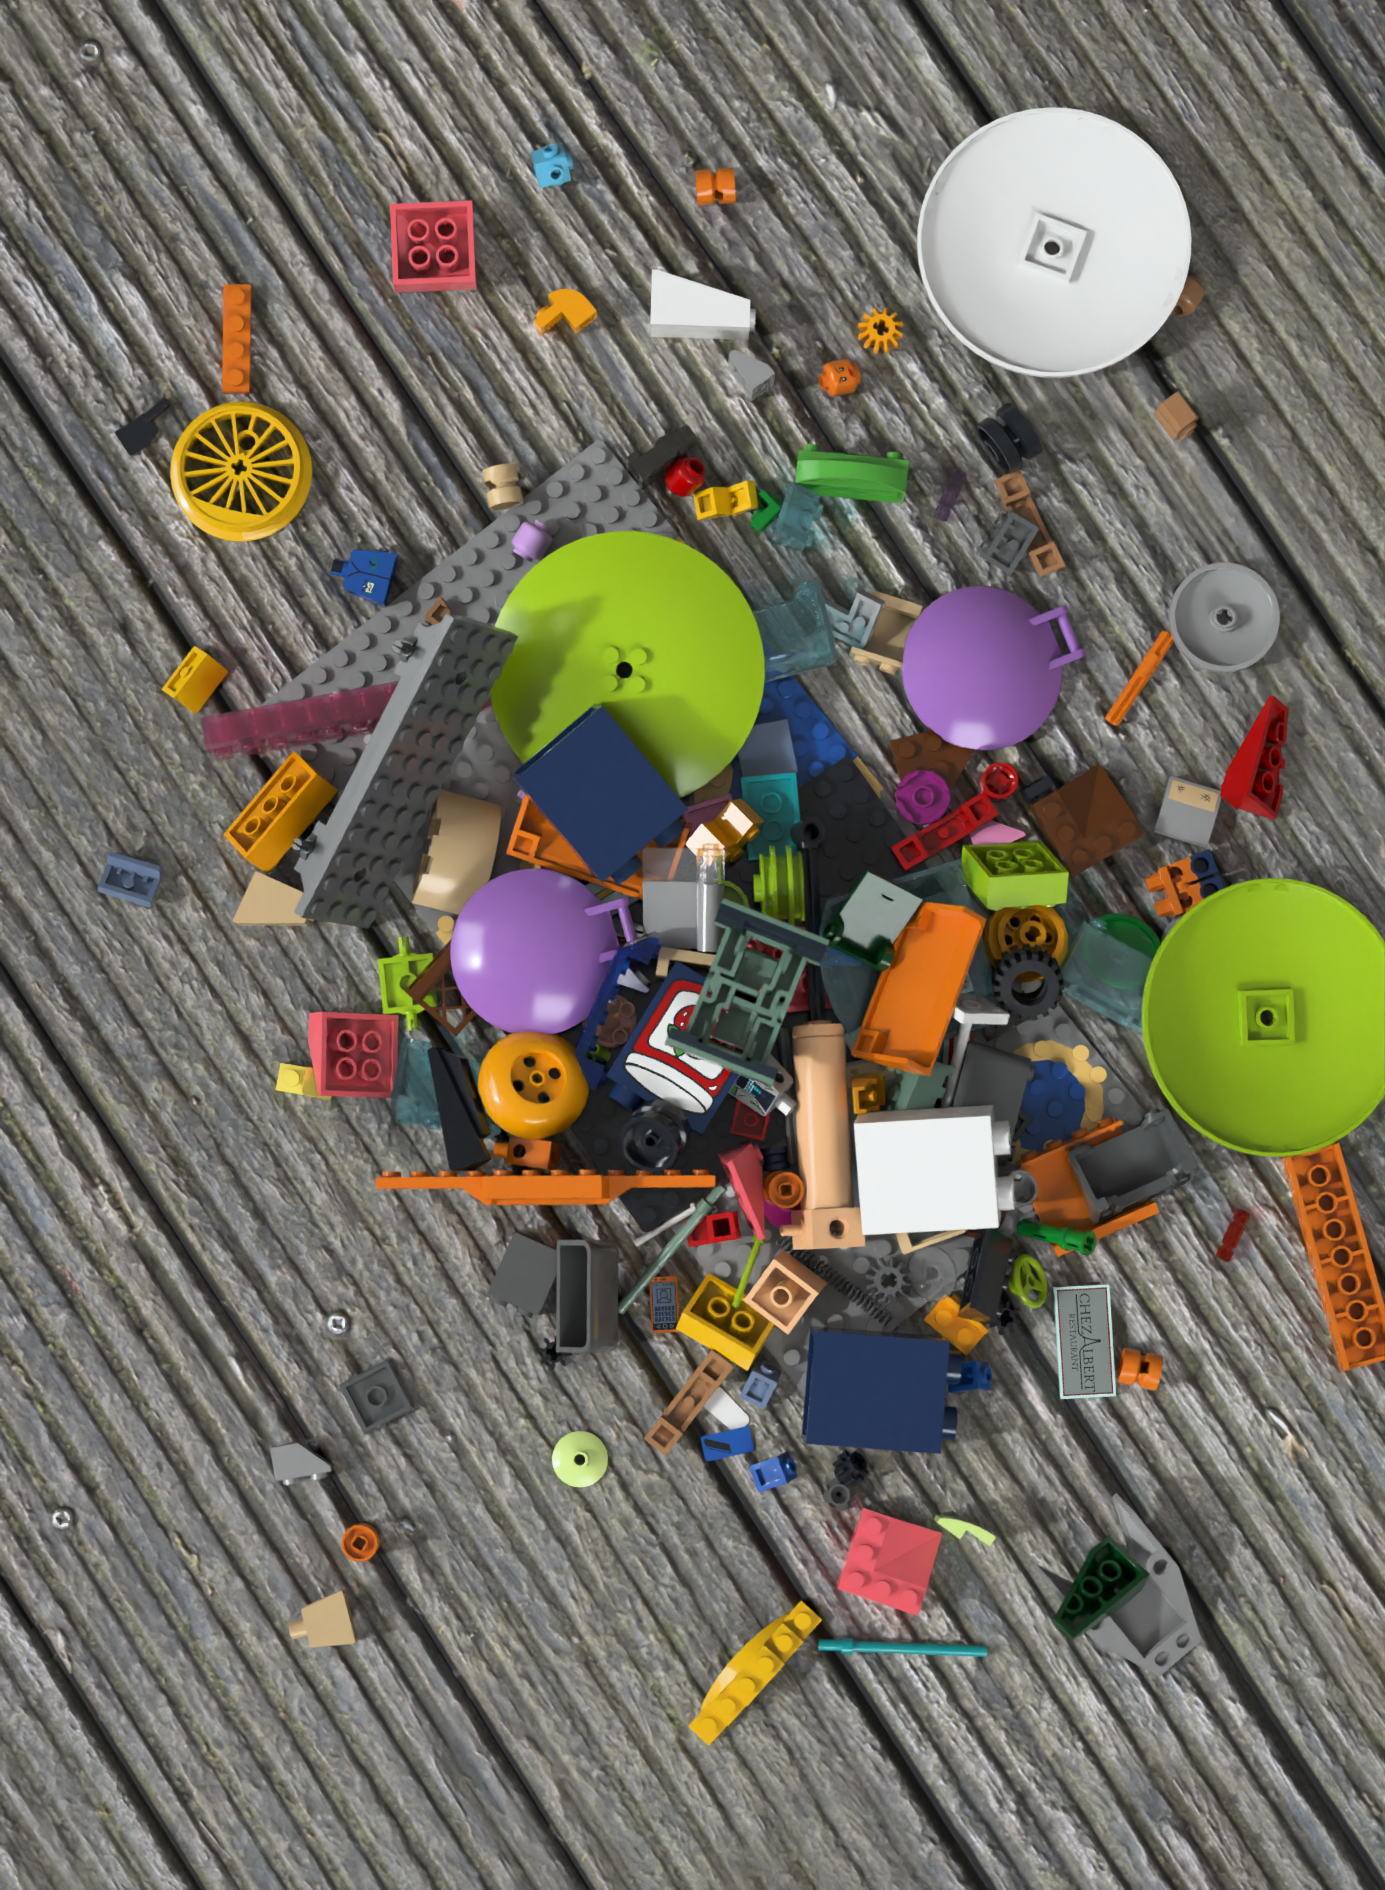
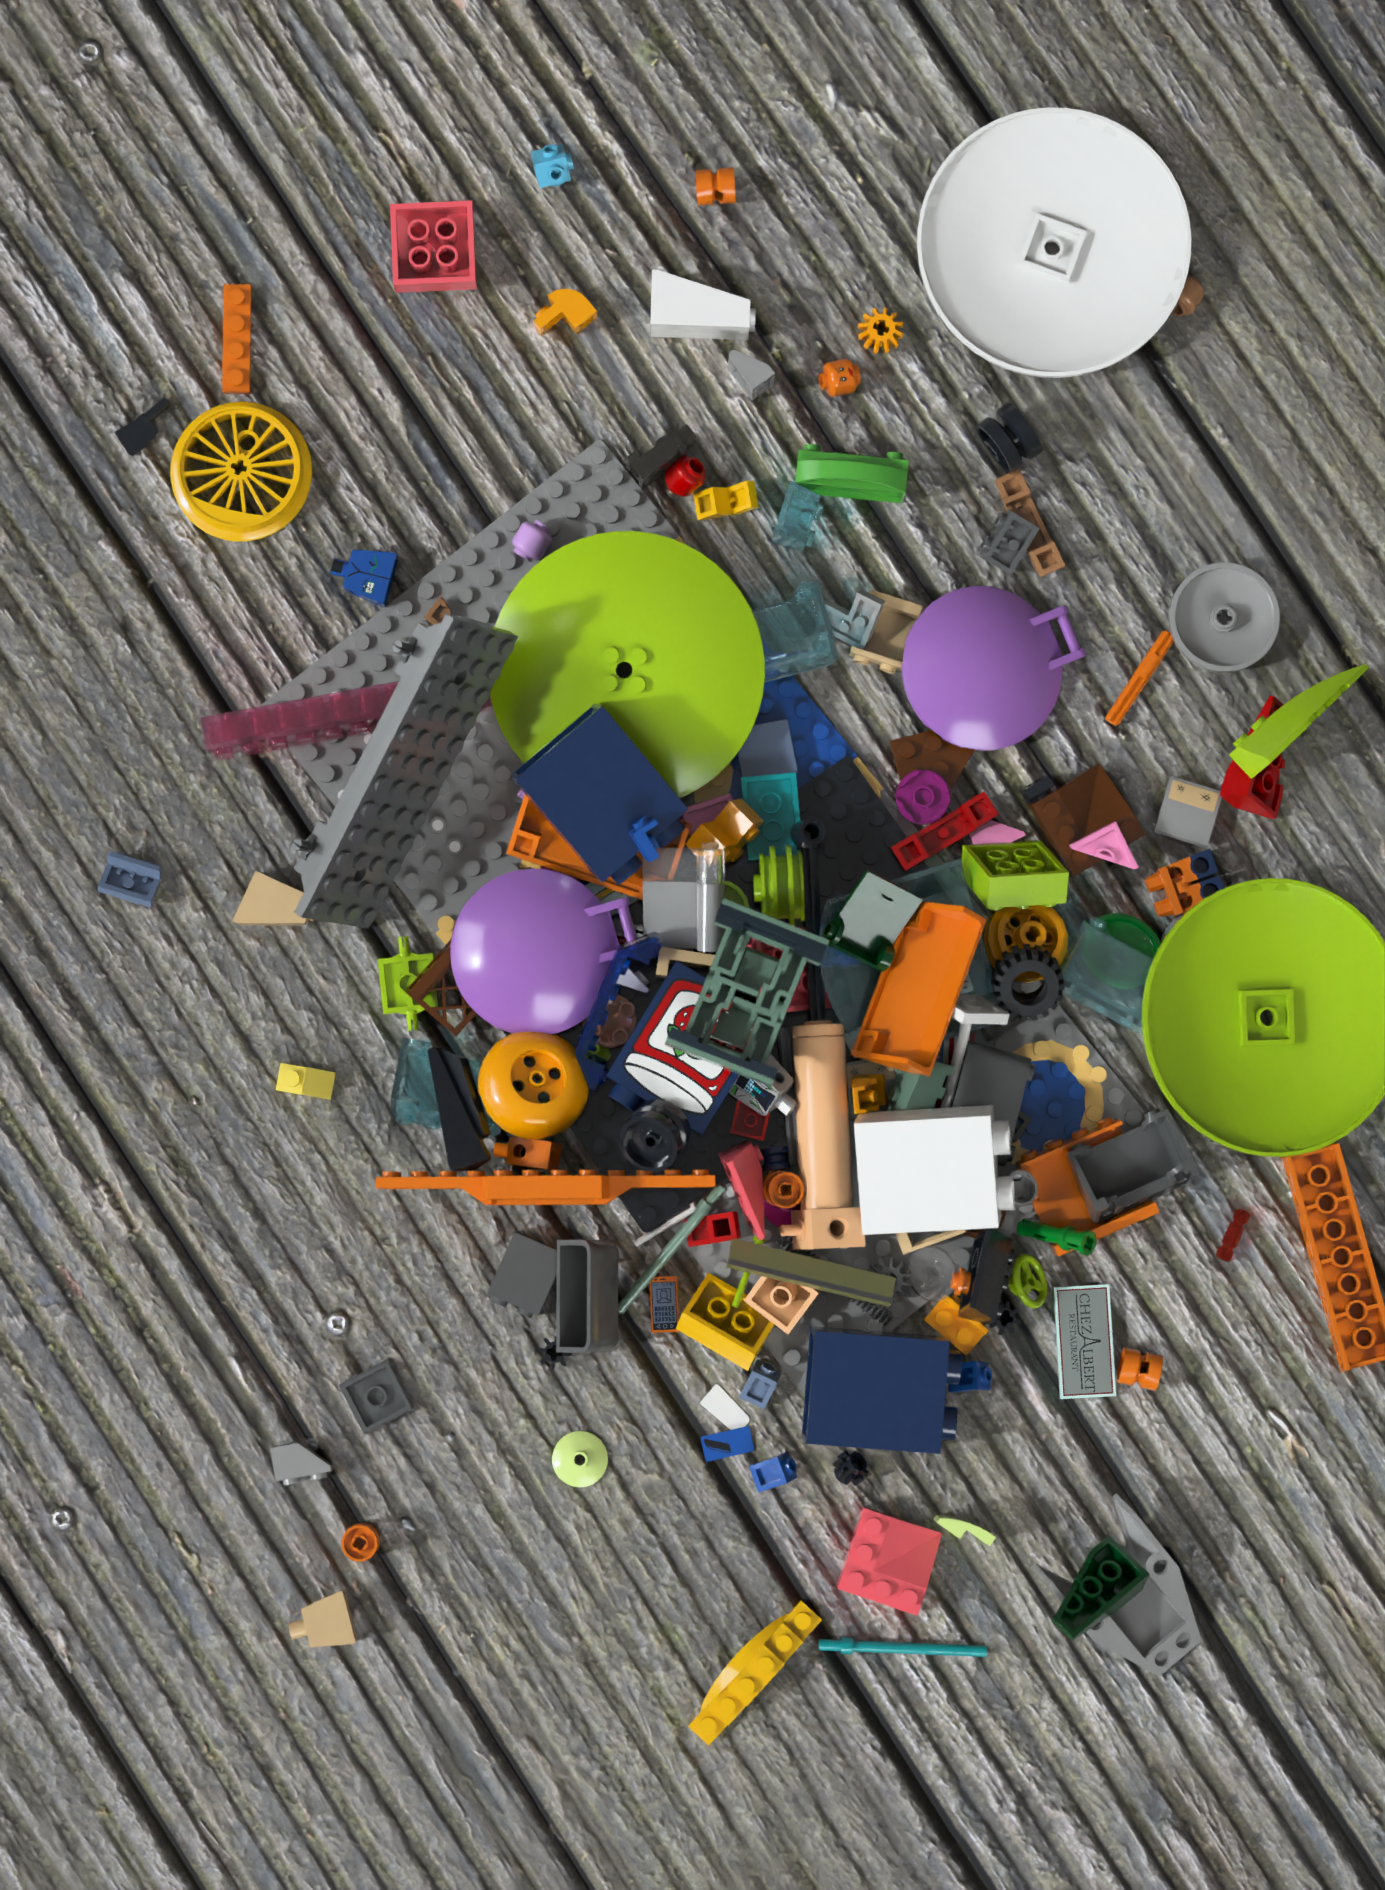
yellow panel [161,646,228,714] -> none
light orange slope [223,751,338,874] -> none
coral slope [308,1012,399,1098] -> none
tan panel [412,789,501,915] -> none
tan wheel [482,463,524,510] -> none
medium nougat slope [644,1350,734,1456] -> none
green bracket [750,489,782,536] -> none
dark grey plate [822,1478,855,1511] -> none
clear purple axle [934,469,967,522] -> none
red wheel [979,762,1018,802] -> none
medium nougat brick [1153,391,1199,441] -> none
none -> blue bracket [628,816,660,862]
none -> olive tile [726,1238,896,1307]
none -> orange plate [950,1267,971,1296]
none -> bright pink tile [1069,822,1139,869]
none -> lime wedge [1229,664,1369,779]

